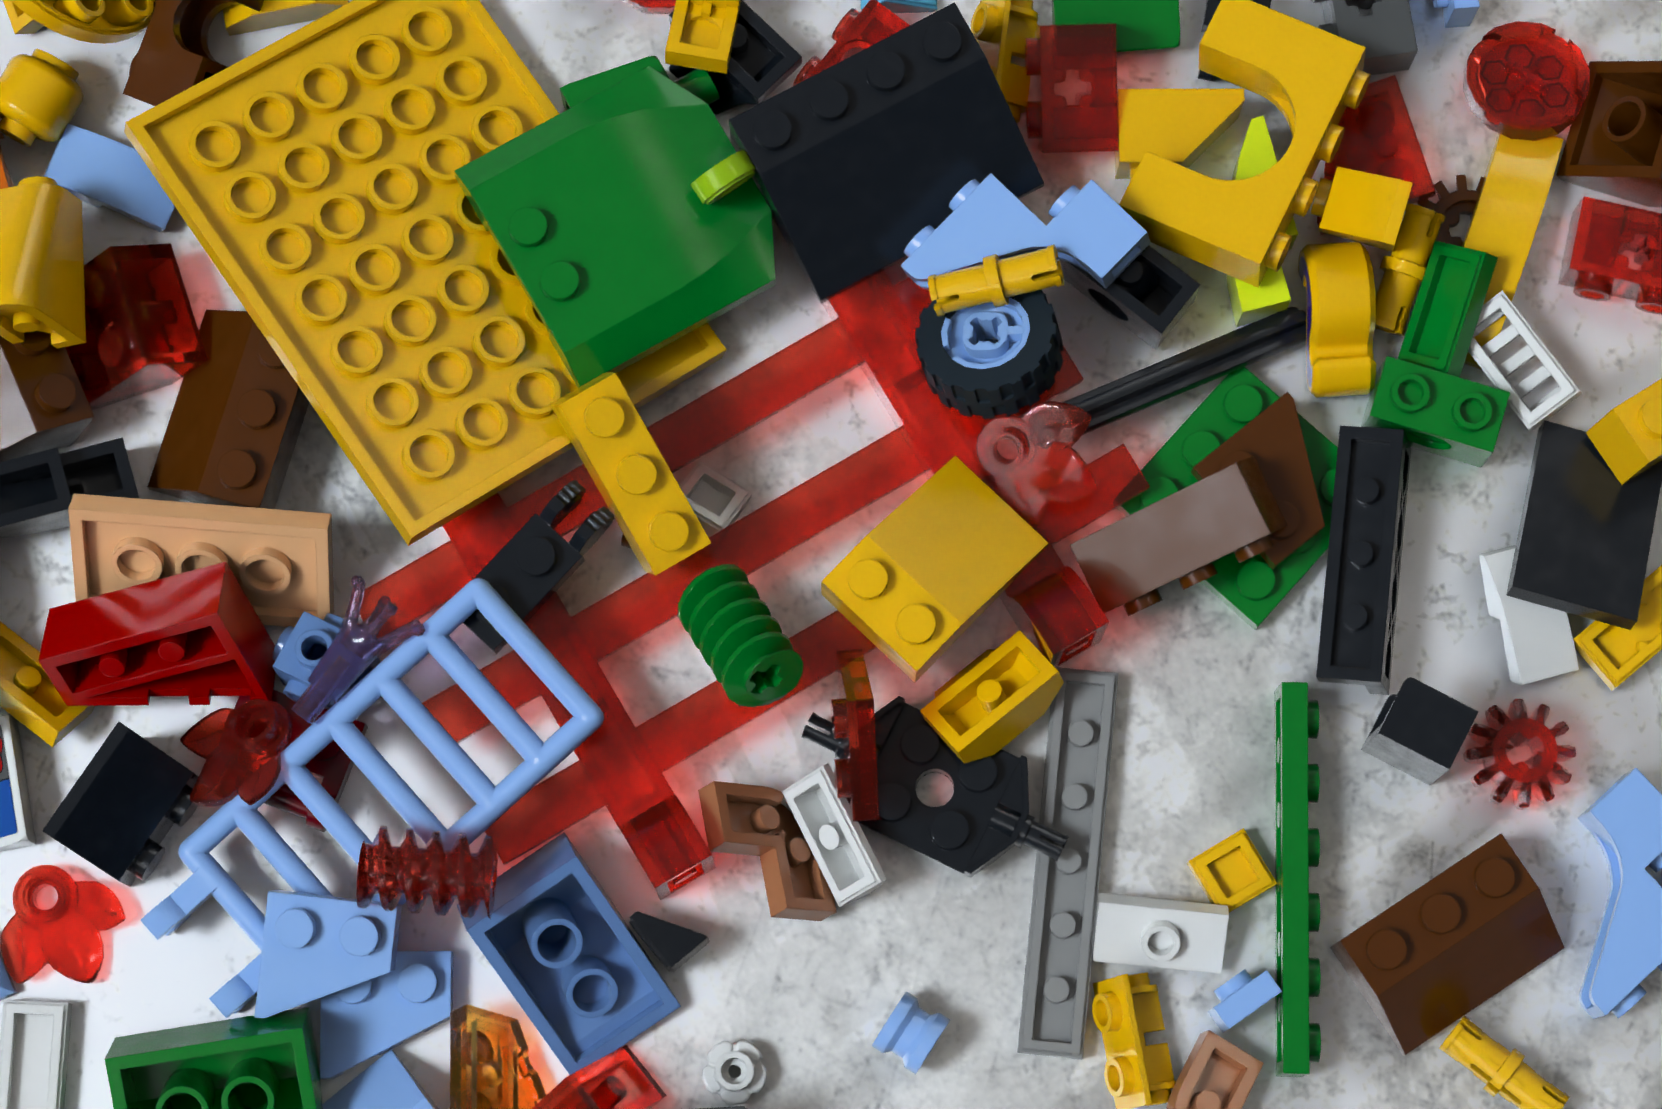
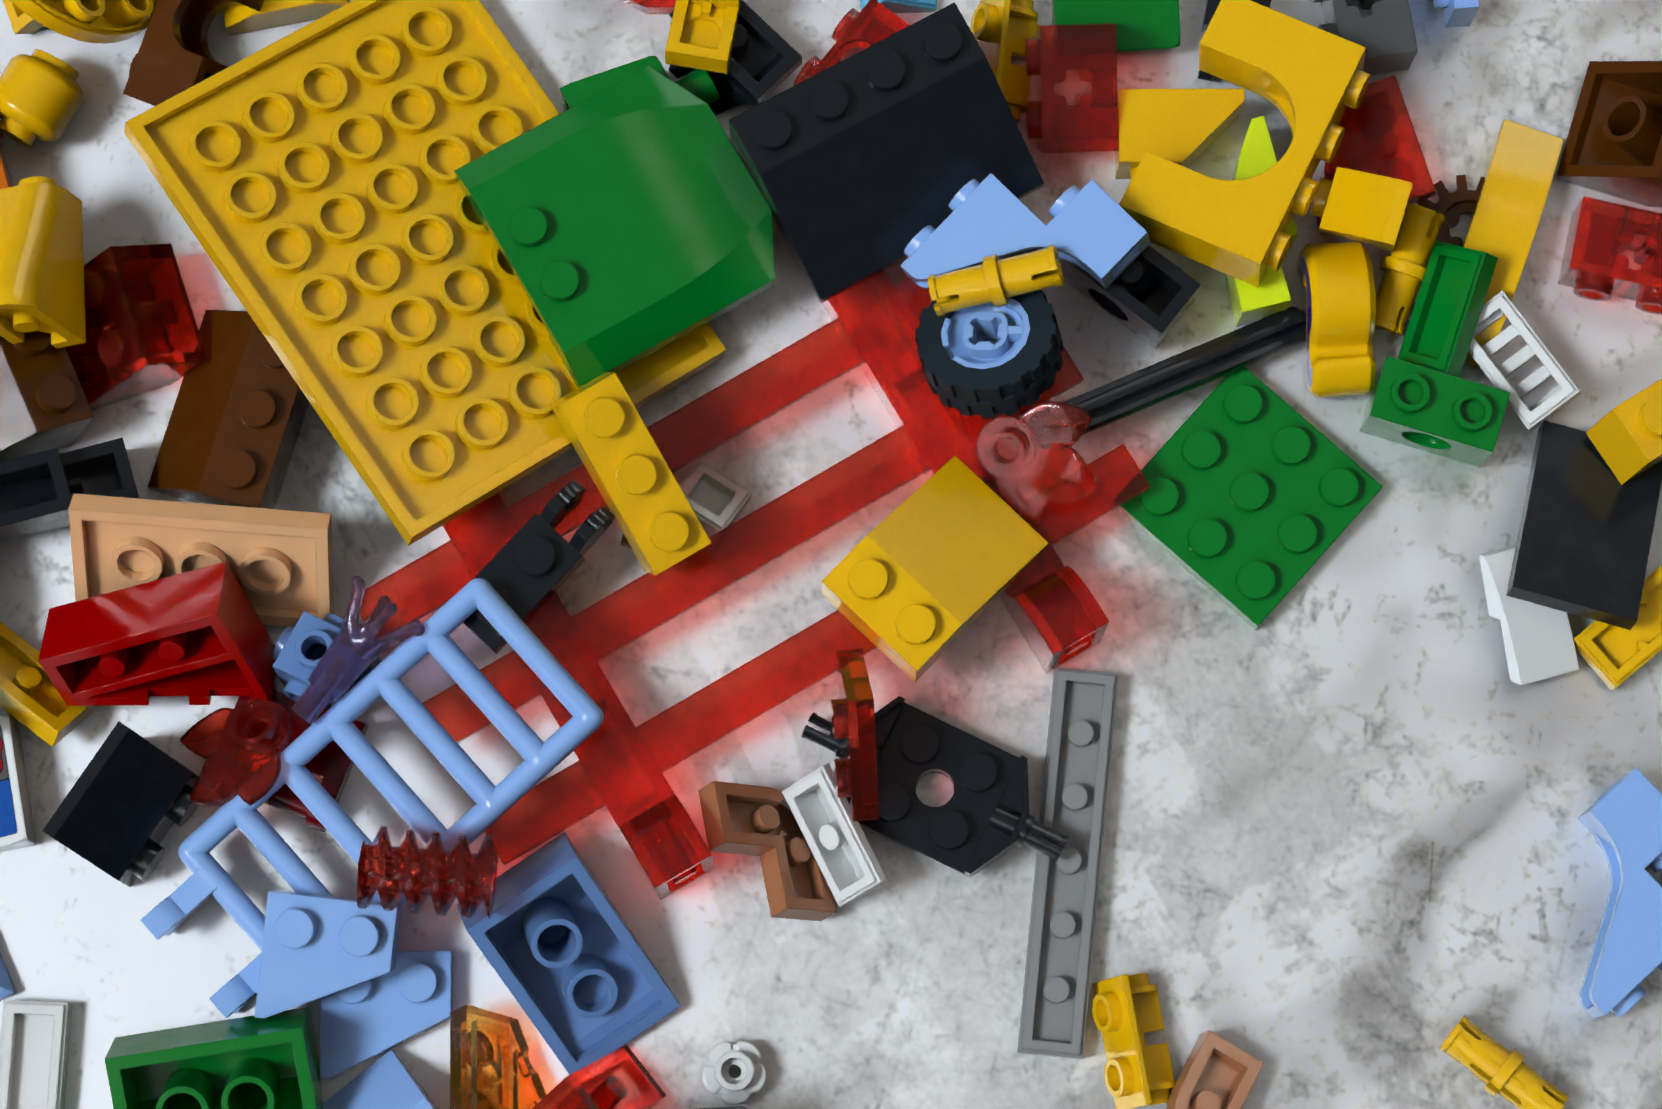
clear red plate [1,865,126,984] -> none
light blue slope [43,124,175,232] -> none
black slope [629,911,710,972] -> none
green piece [678,564,804,707] -> none
lime tile [690,149,755,205] -> none
light blue wheel [872,991,950,1075] -> none
yellow slope [920,630,1064,764] -> none
reddish brown brick [1070,456,1287,616] -> none
white plate [1092,893,1229,974] -> none
yellow tile [1187,828,1277,913] -> none
reddish brown wing [1191,392,1325,570] -> none
light blue plate [1208,969,1282,1033] -> none
green plate [1274,682,1321,1077] -> none
black fence [1316,426,1411,695] -> none
reddish brown slope [1330,833,1564,1056] -> none
black panel [1361,677,1479,785] -> none
clear red tile [1463,21,1590,141] -> none
clear red gear [1463,699,1576,810] -> none

